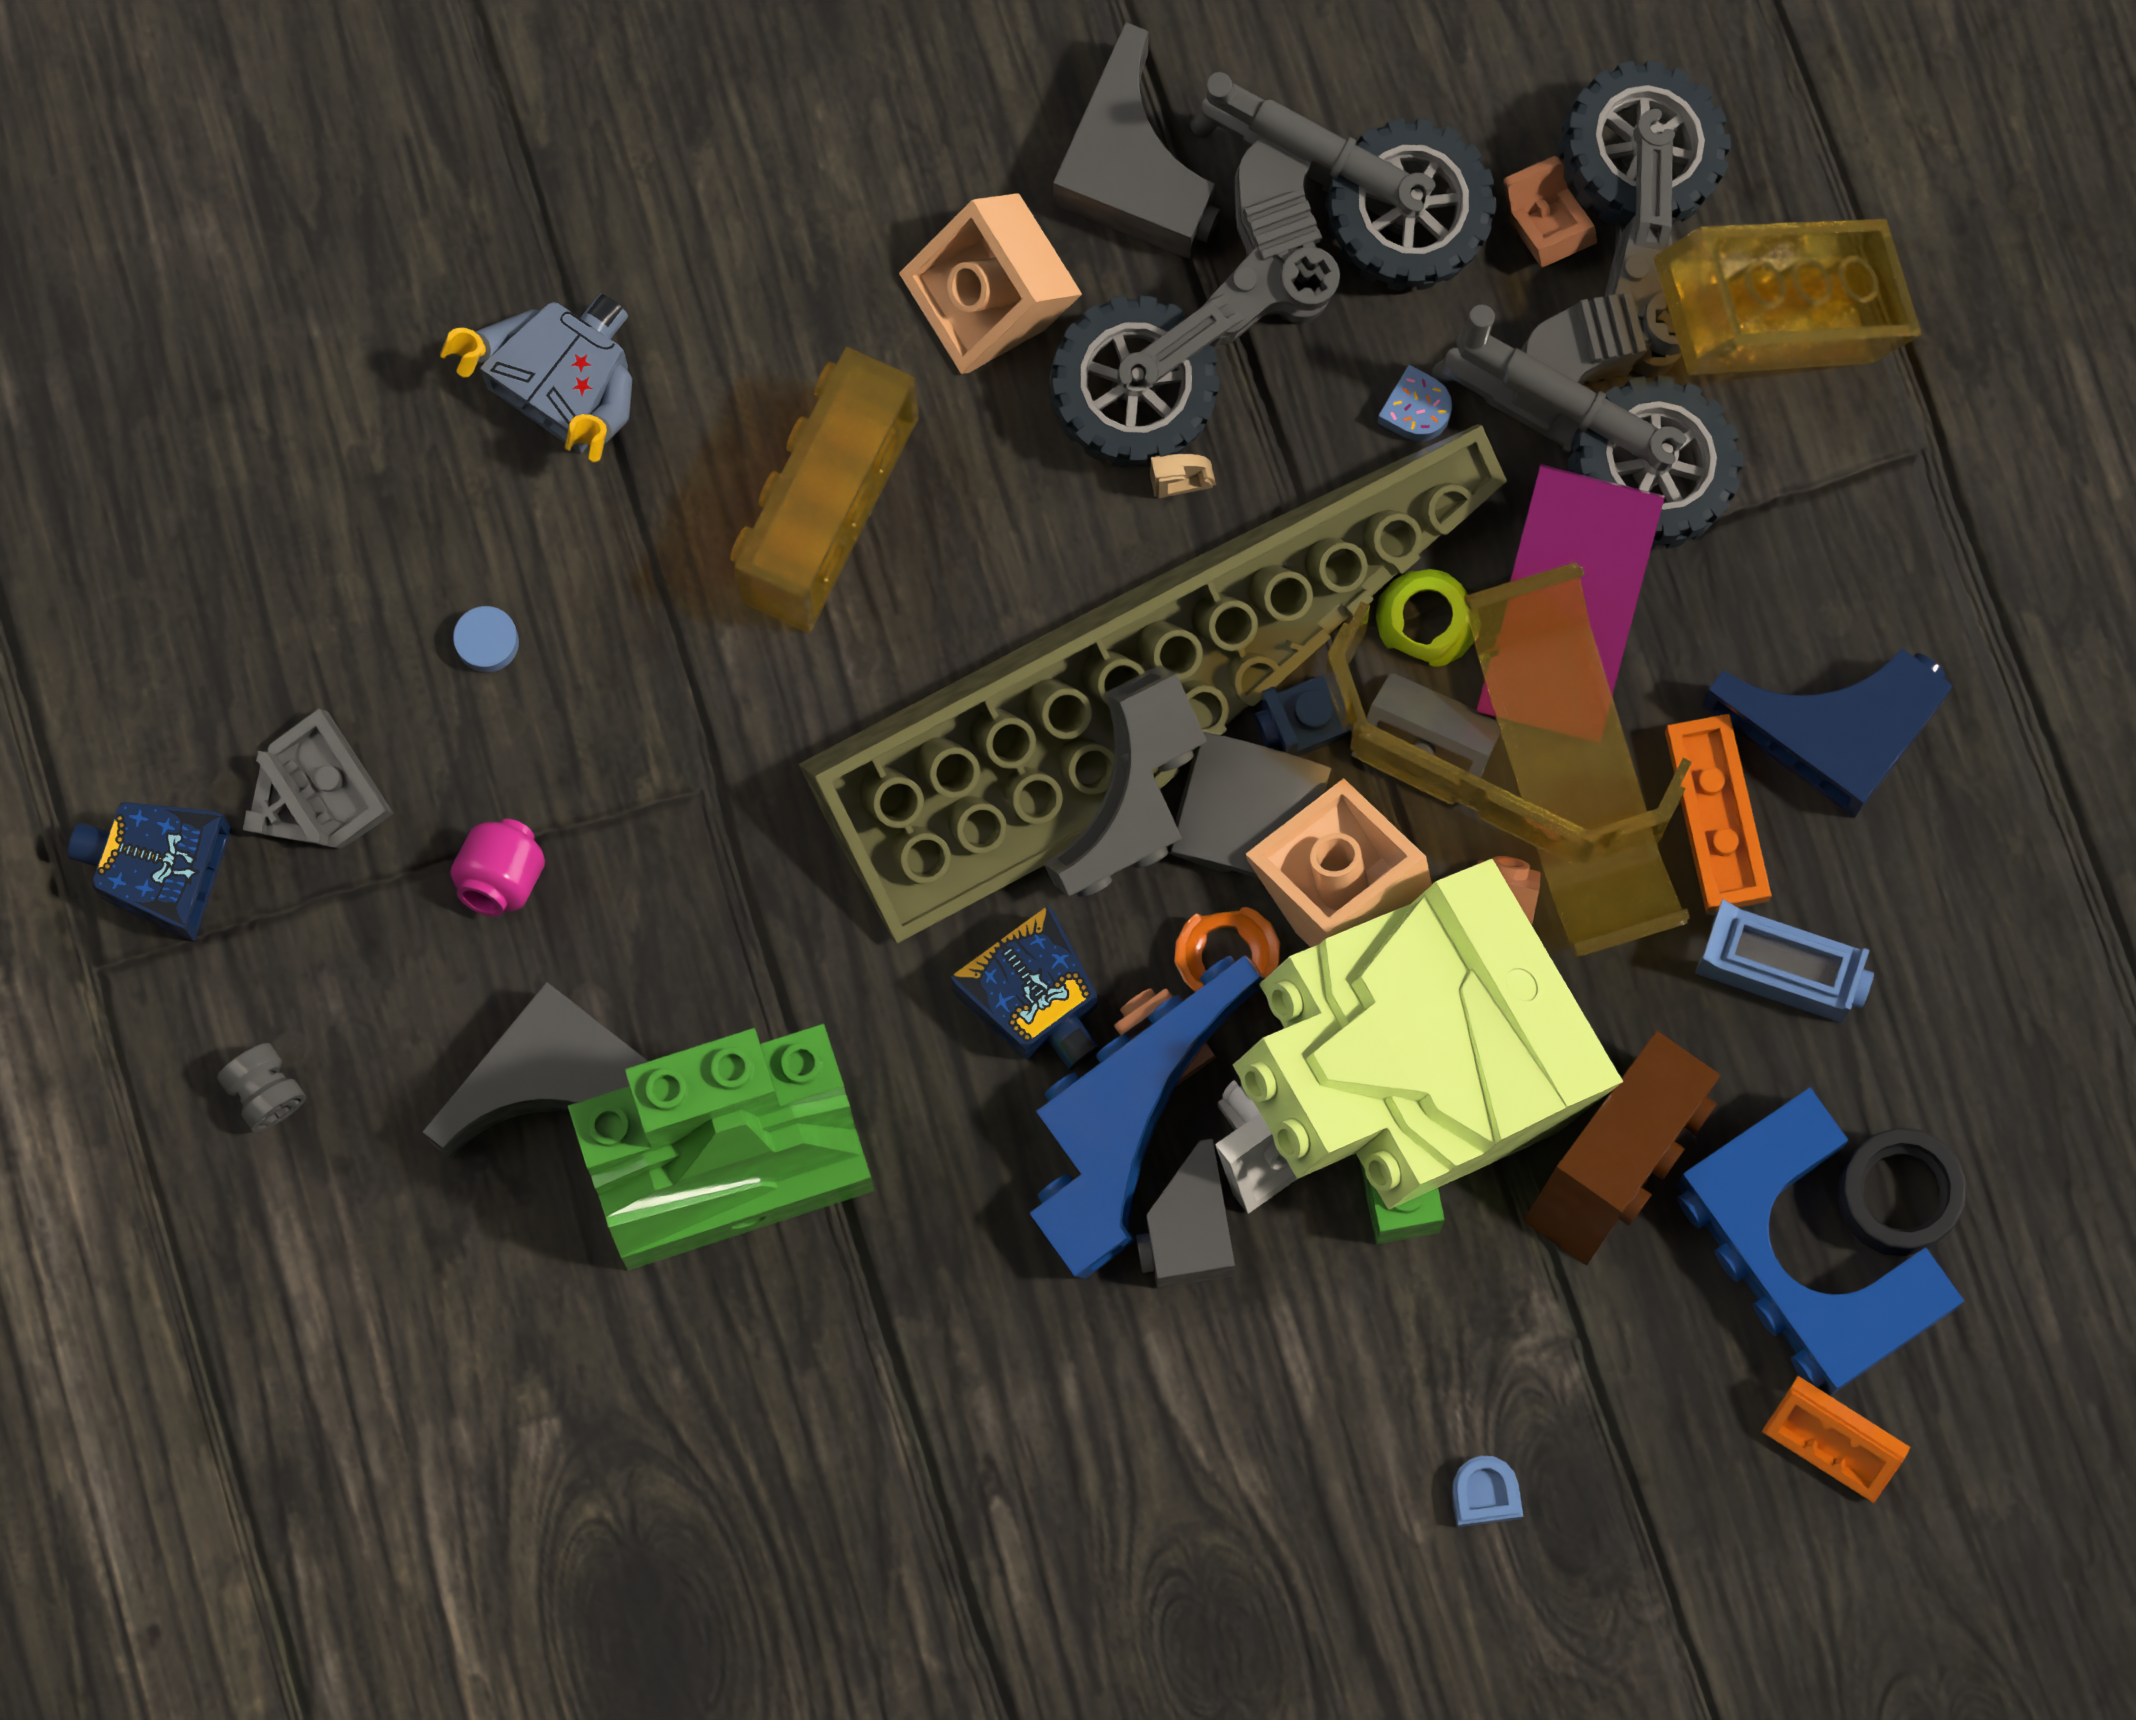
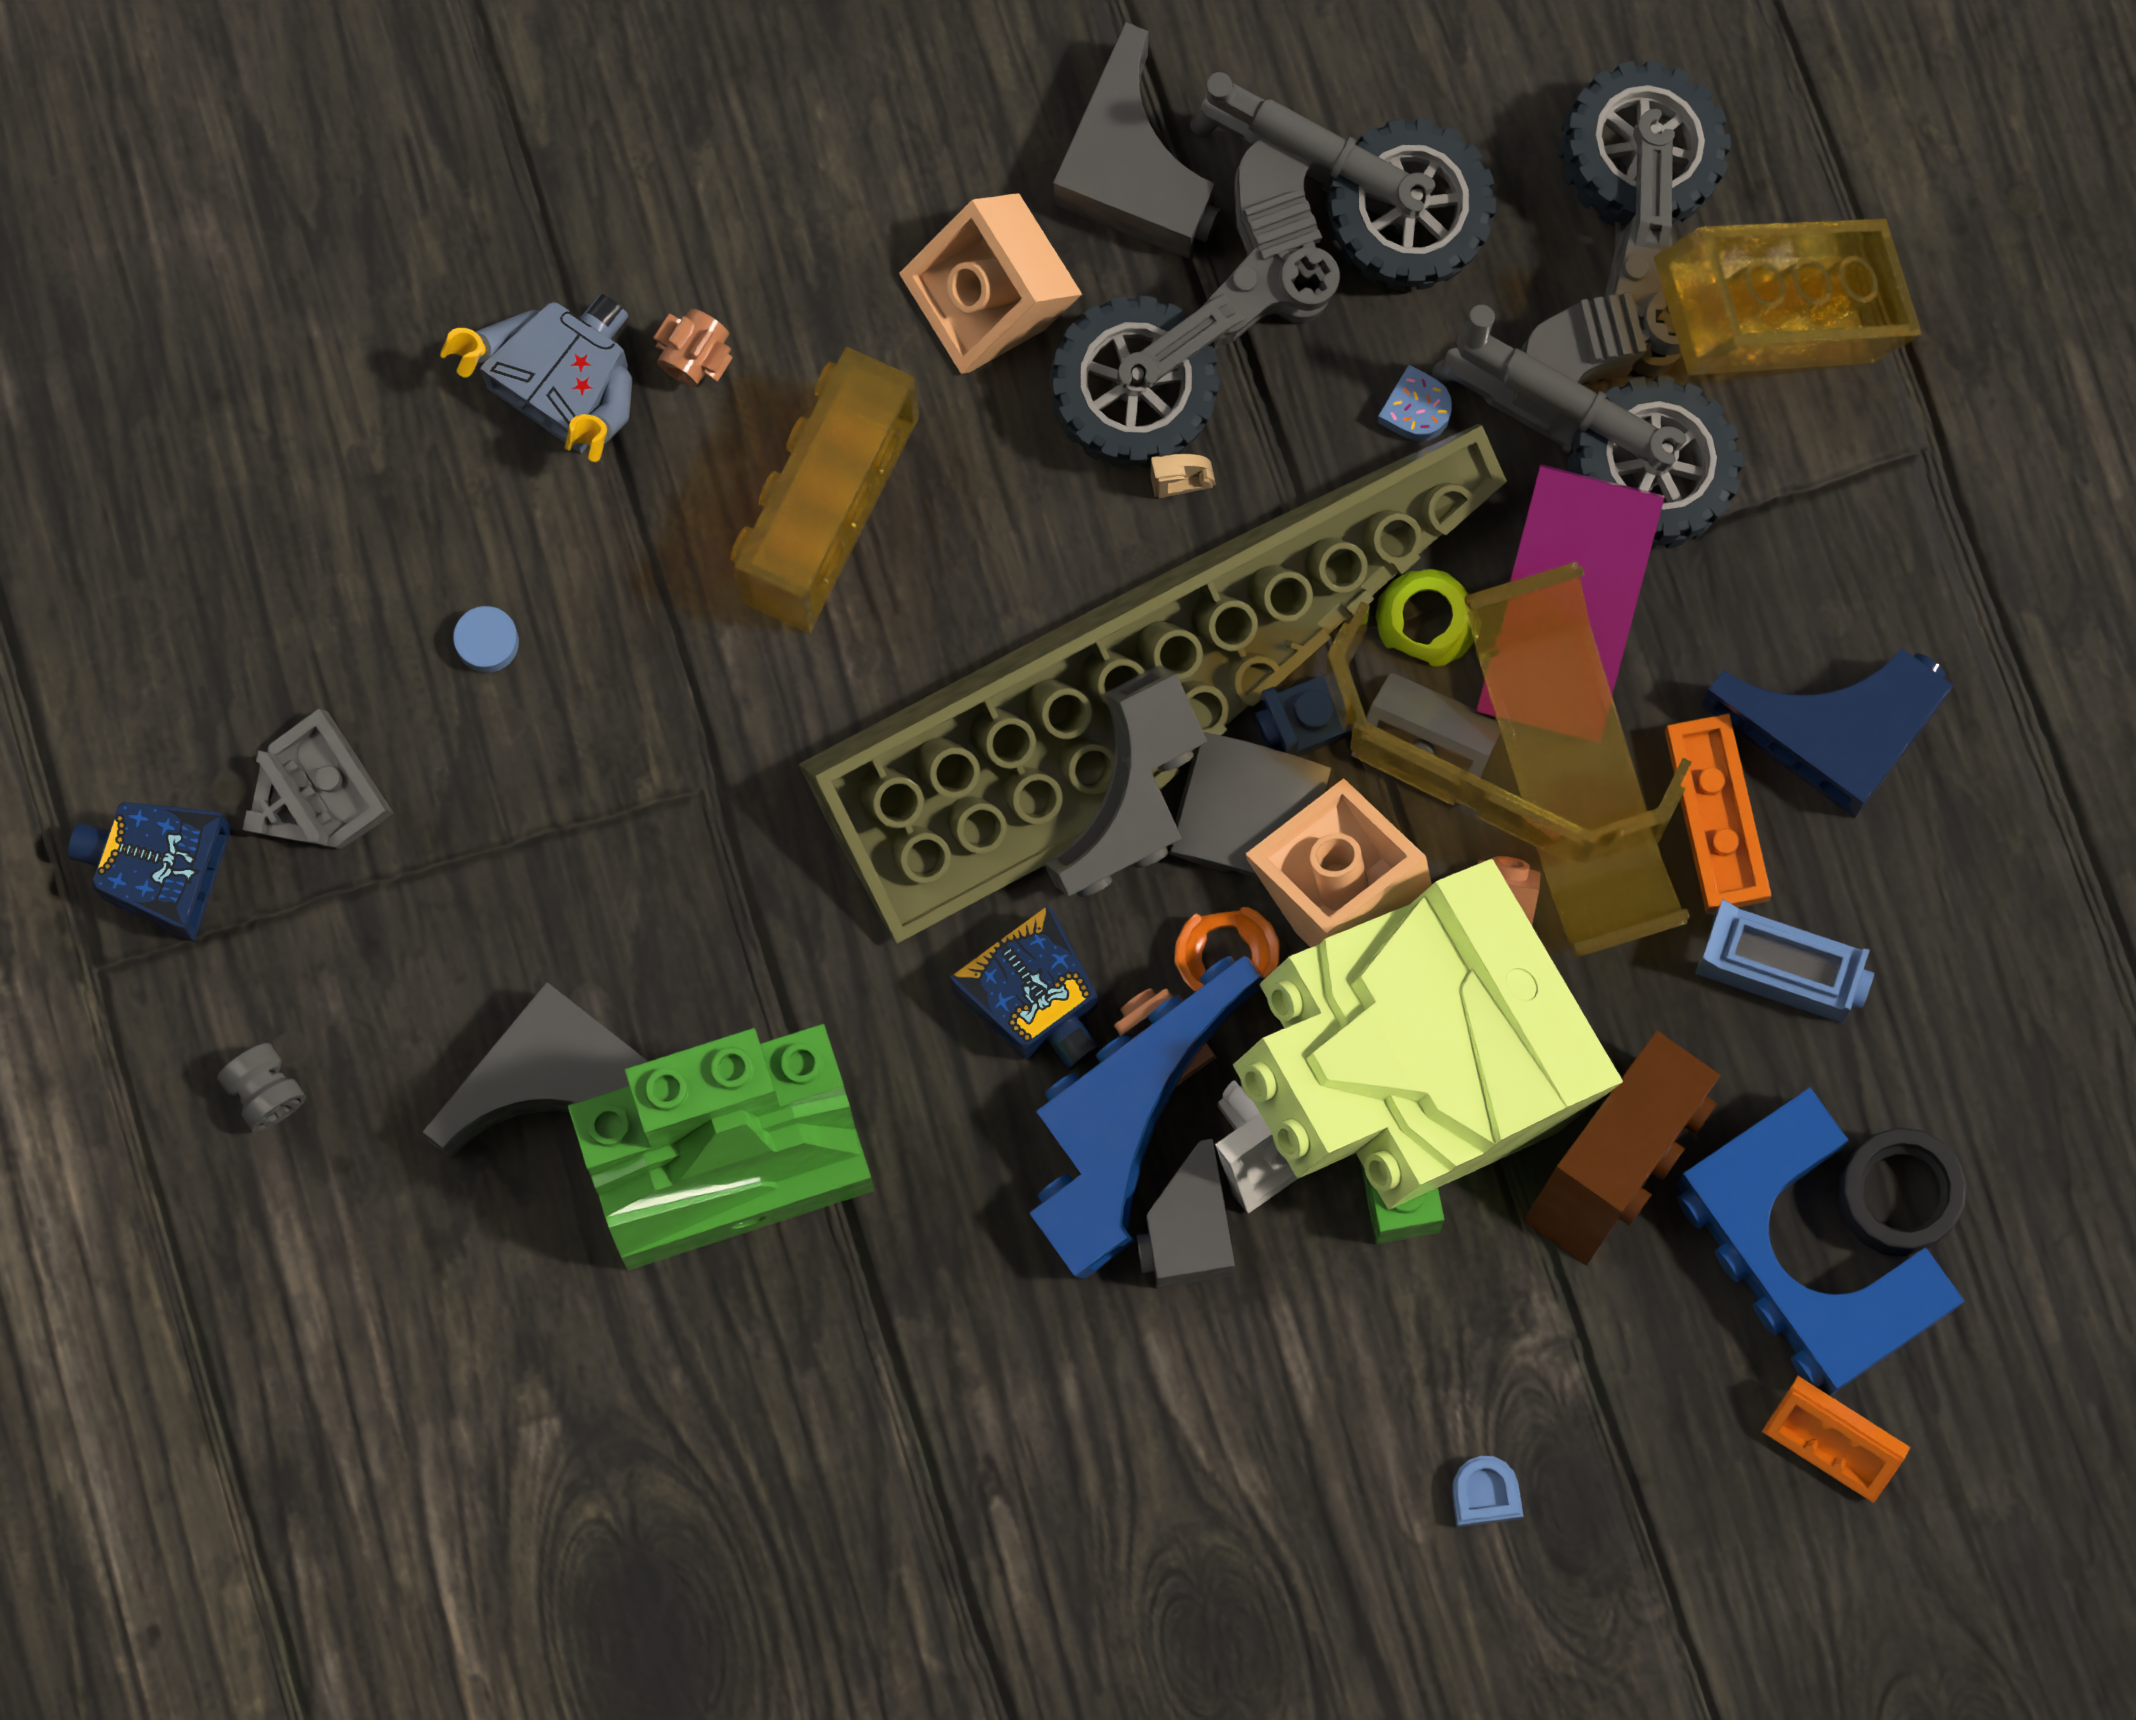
dark pink head [450,819,545,917] -> none
nougat bracket [1503,156,1597,268] -> none
none -> nougat gear [653,309,733,387]

